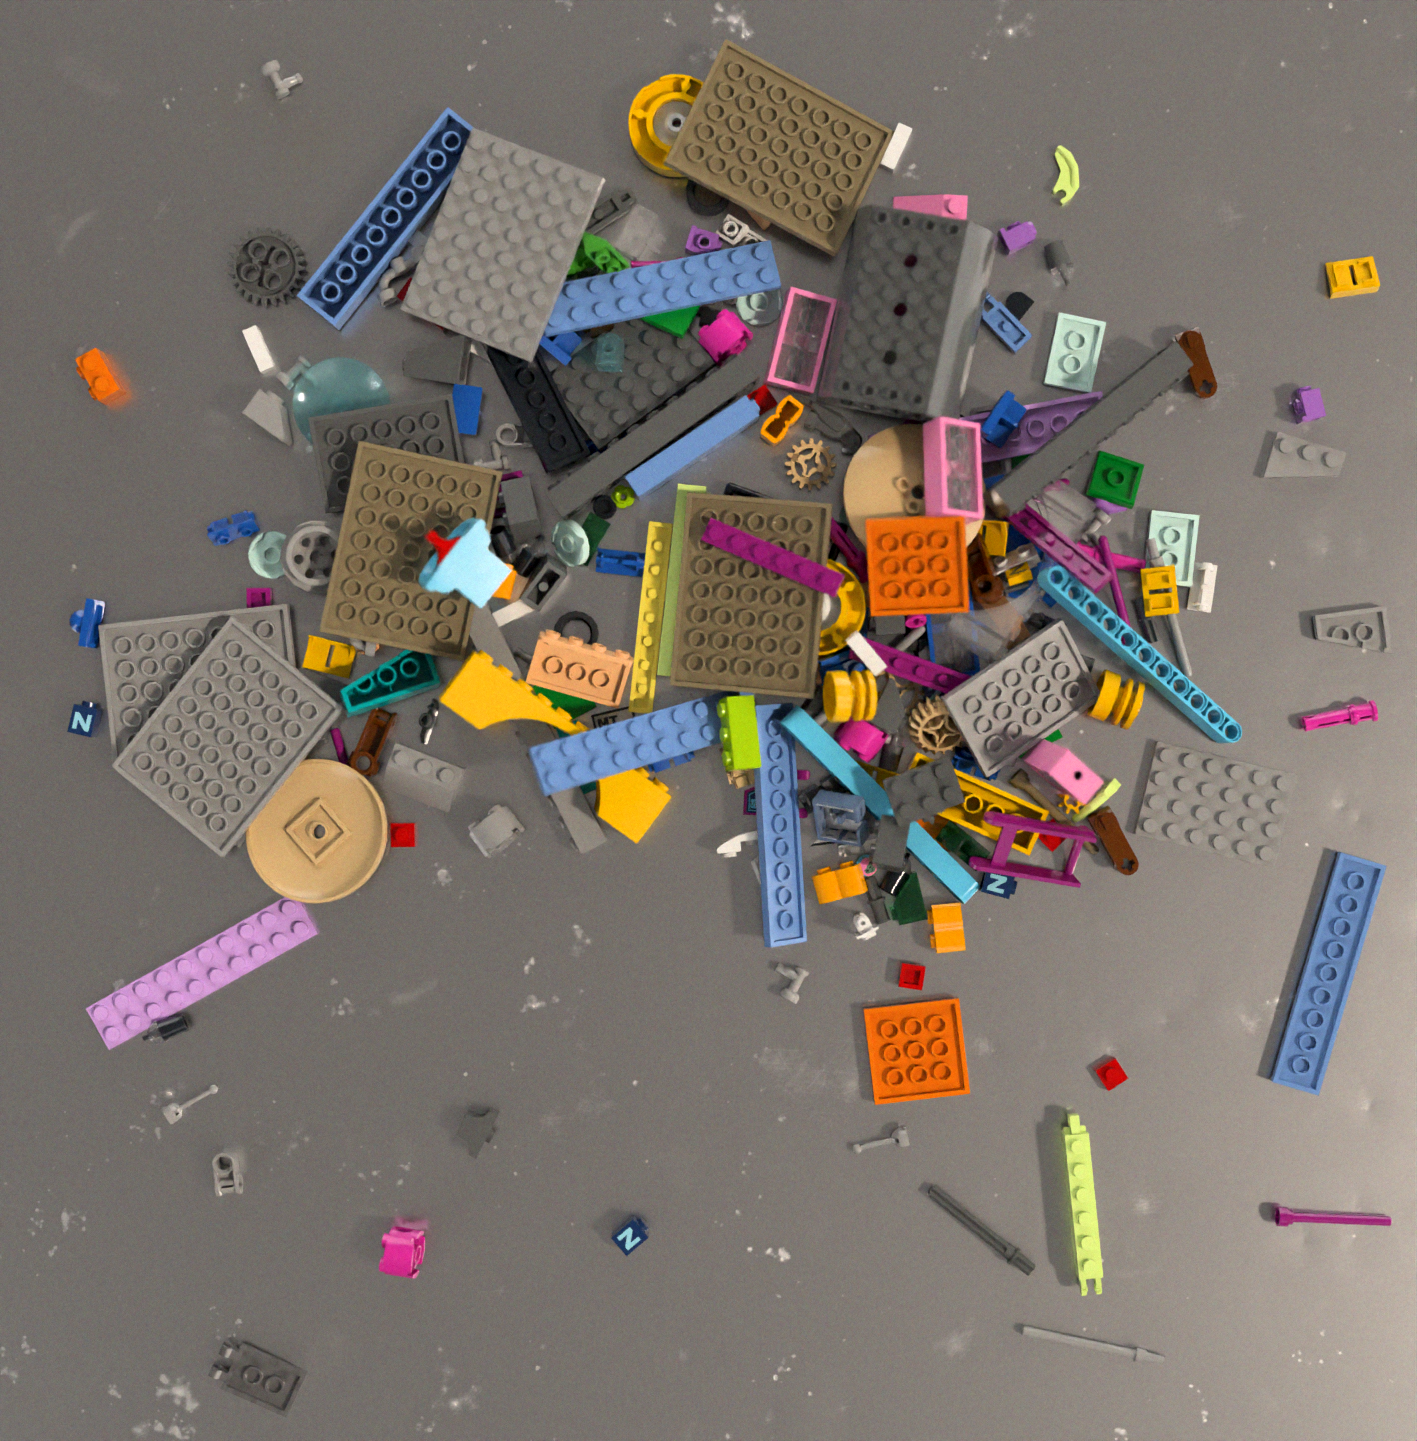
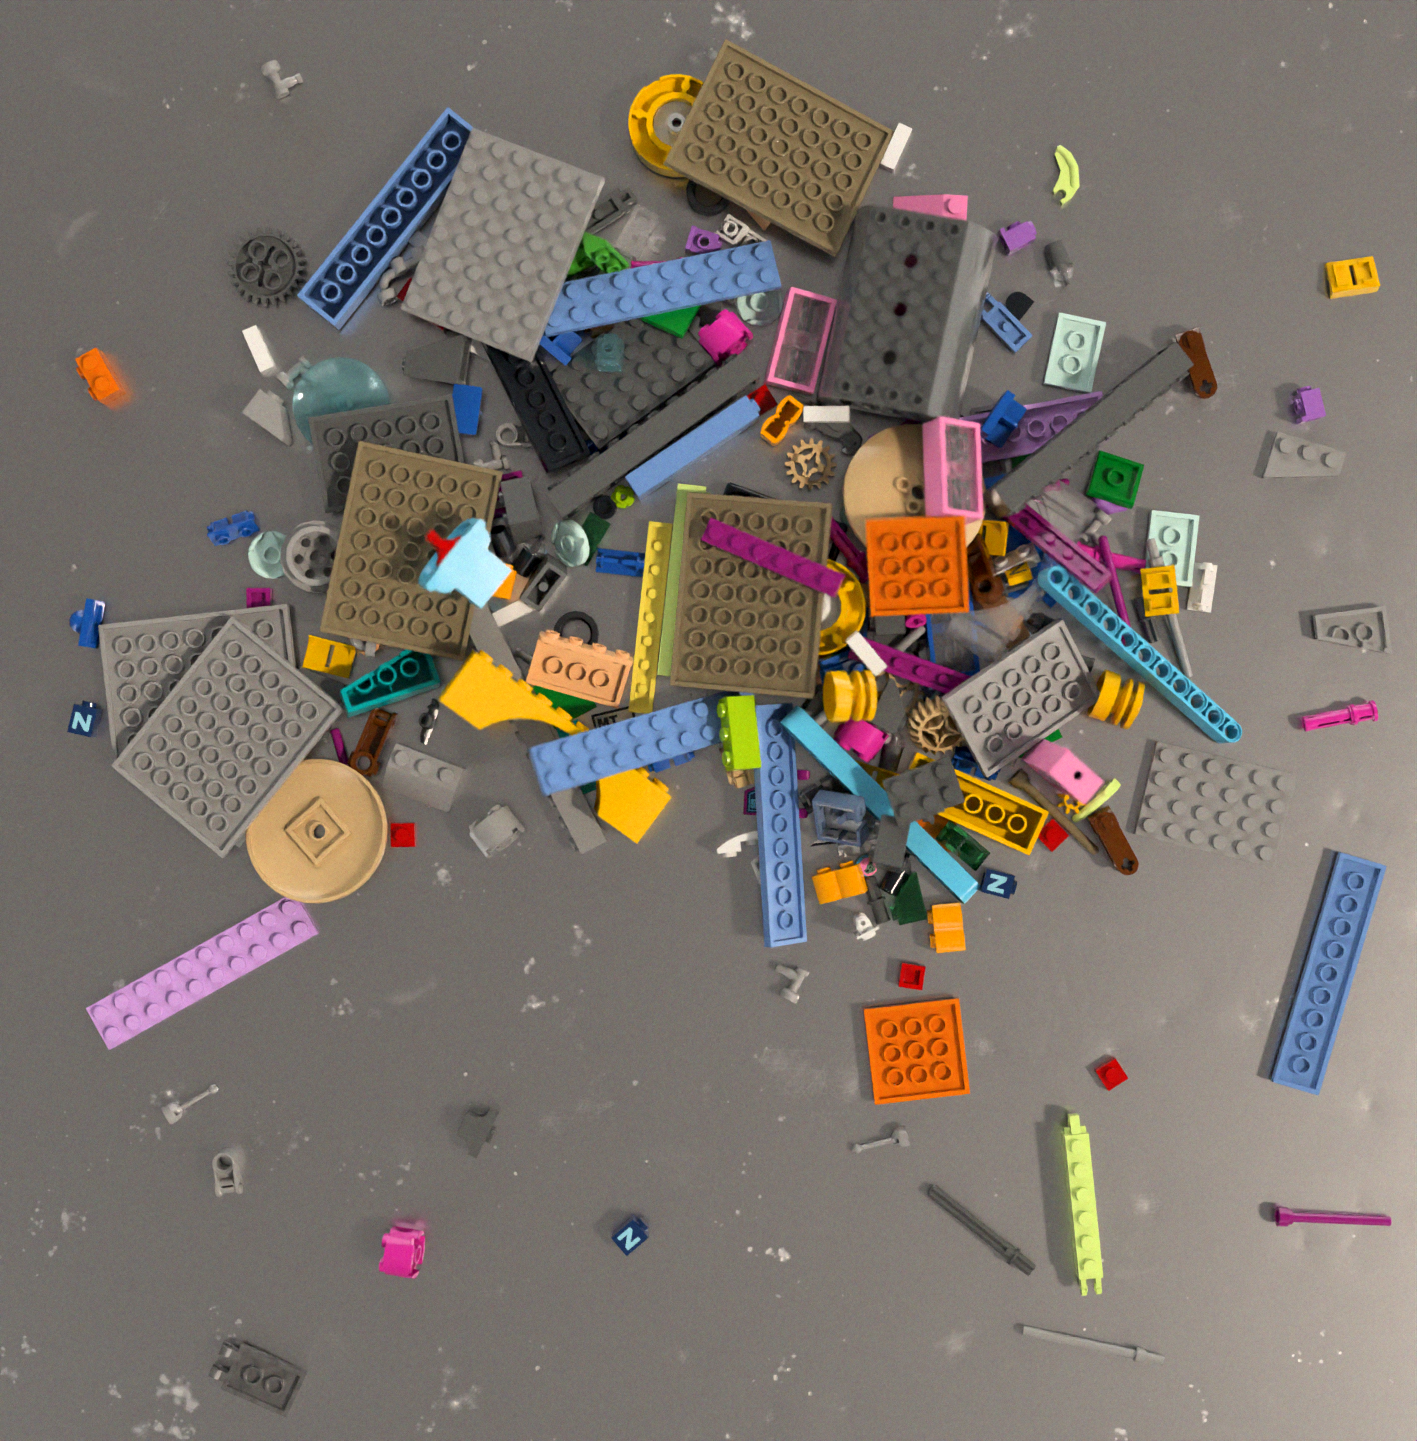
black piece [142,1013,189,1044] -> none
magenta piece [968,811,1097,888] -> none
none -> white piece [804,406,850,423]

